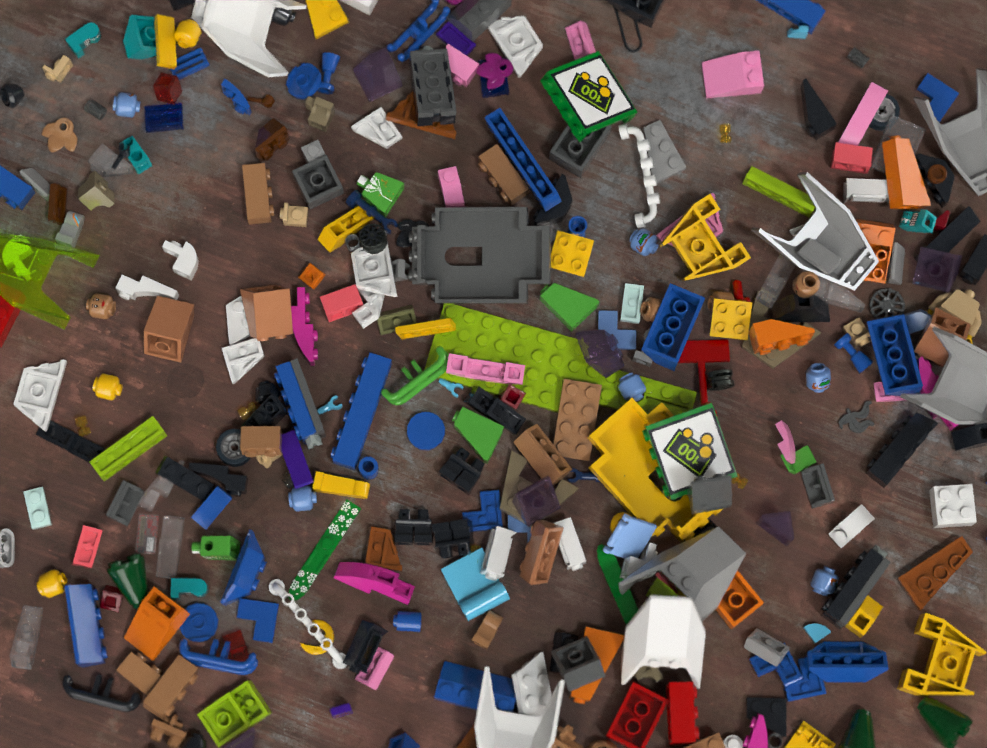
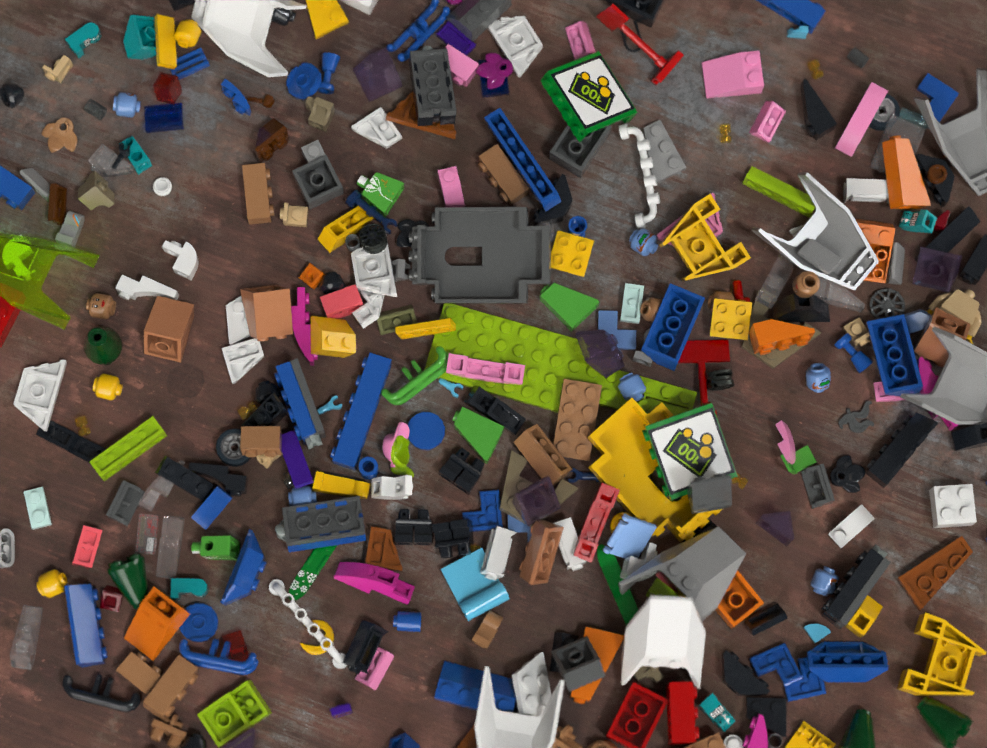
blue tile [237,598,279,643] -> none
dark red slope [499,384,526,409] -> none
light grey slope [744,628,790,667] -> none
coral hinge [830,142,873,174] -> none
none -> dark green cone [84,327,123,365]
none -> white plate [153,177,172,196]
none -> dark grey piece [275,496,366,552]
none -> yellow slope [310,316,356,358]
none -> black cone [320,272,346,294]
none -> white brick [371,475,413,500]
none -> hair [382,422,414,477]
none -> slope [573,482,620,563]
none -> red piece [596,3,684,85]
none -> teal leg [698,693,736,732]
none -> black slope [722,650,770,696]
none -> black plate [743,603,788,636]
none -> bright pink slope [749,101,786,143]
none -> clear yellow piece [807,59,824,80]
none -> black plate [830,455,866,493]
none -> clear light blue cylinder [897,107,930,131]

